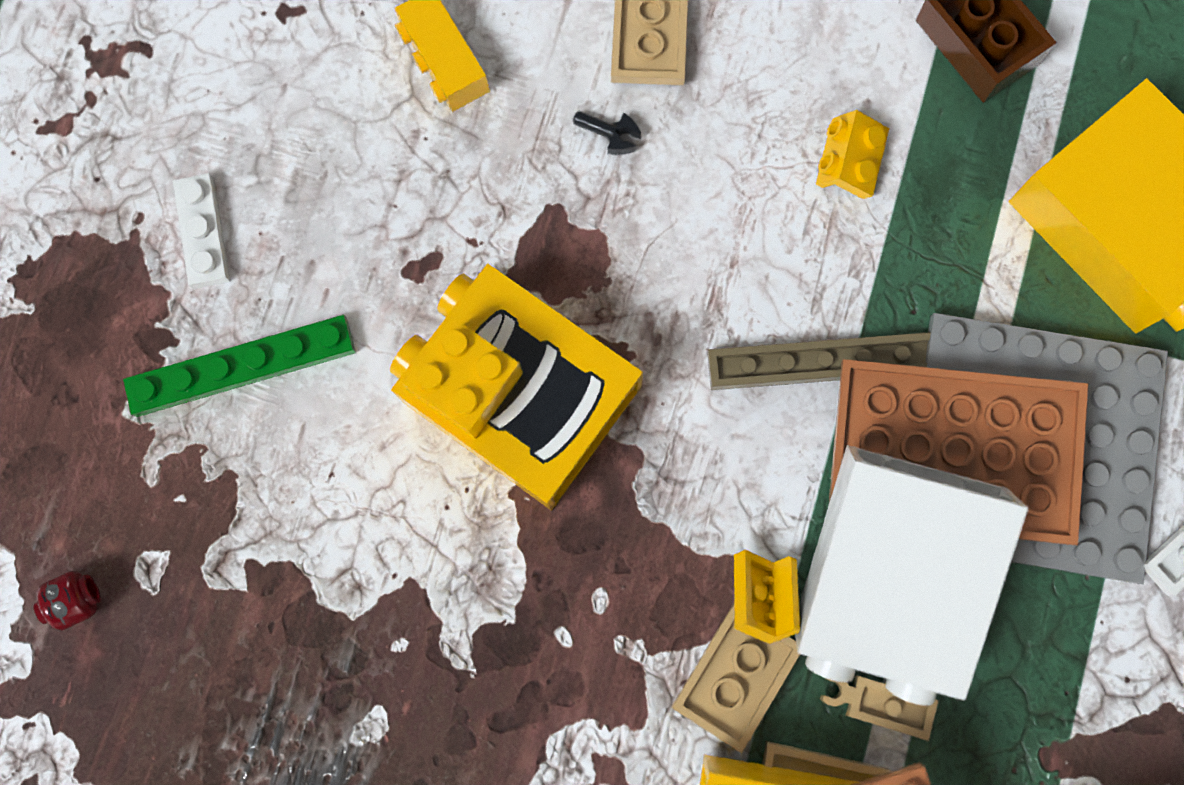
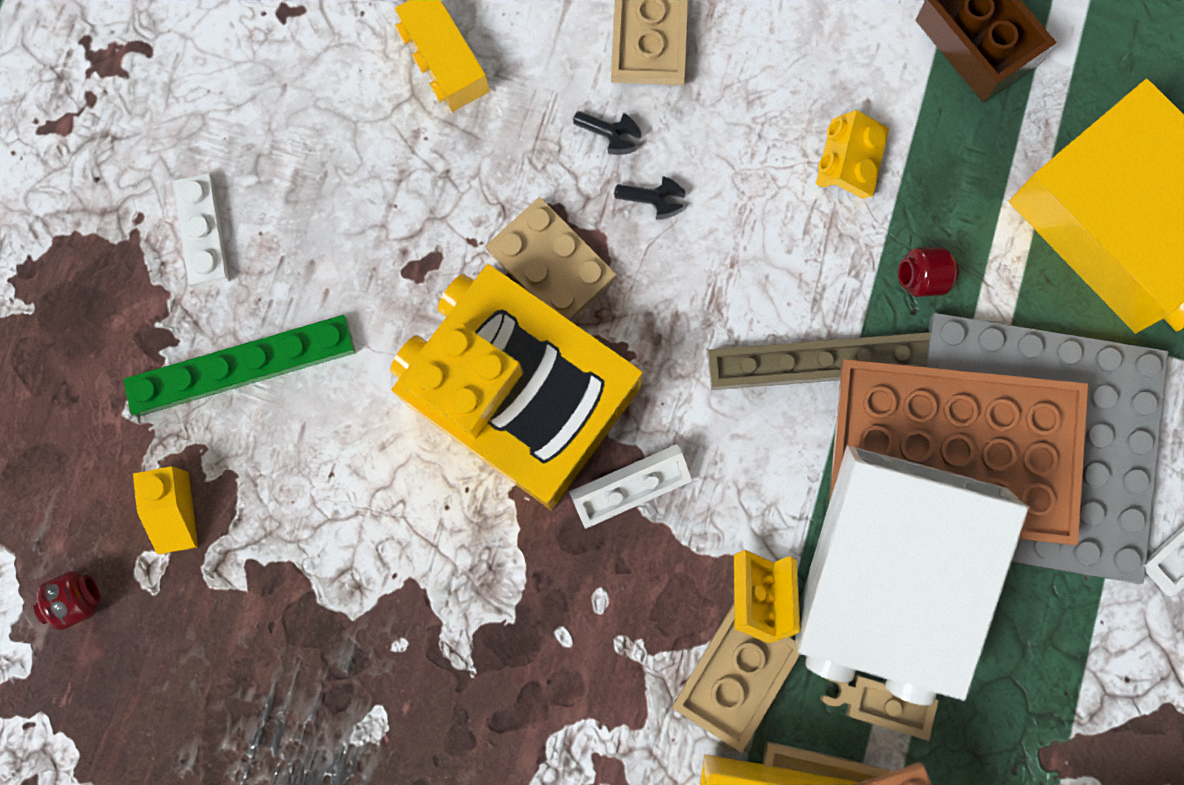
none -> yellow slope [133,466,198,555]
none -> tan plate [485,197,617,321]
none -> white plate [569,444,692,529]
none -> black bar [614,176,686,220]
none -> dark red head [898,247,959,297]

